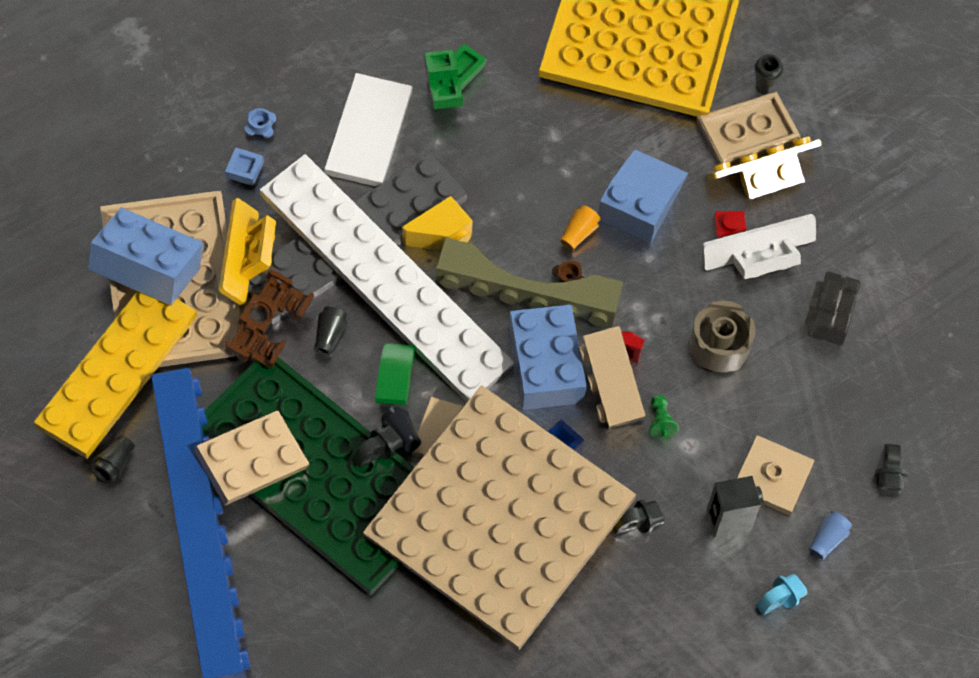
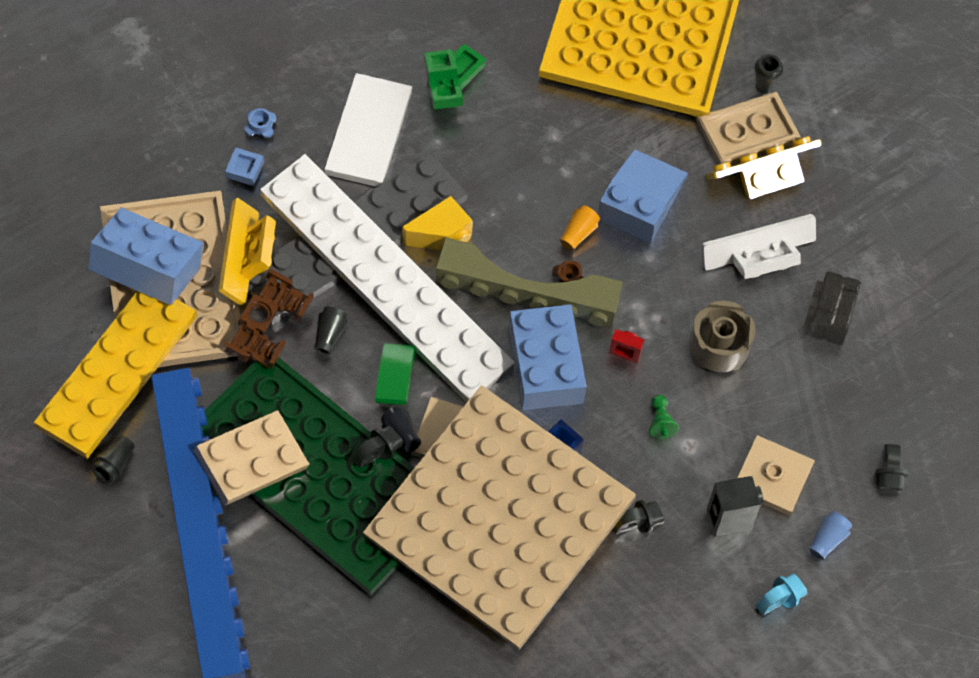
tan brick [578,326,645,429] -> none
red plate [713,211,747,239] -> none

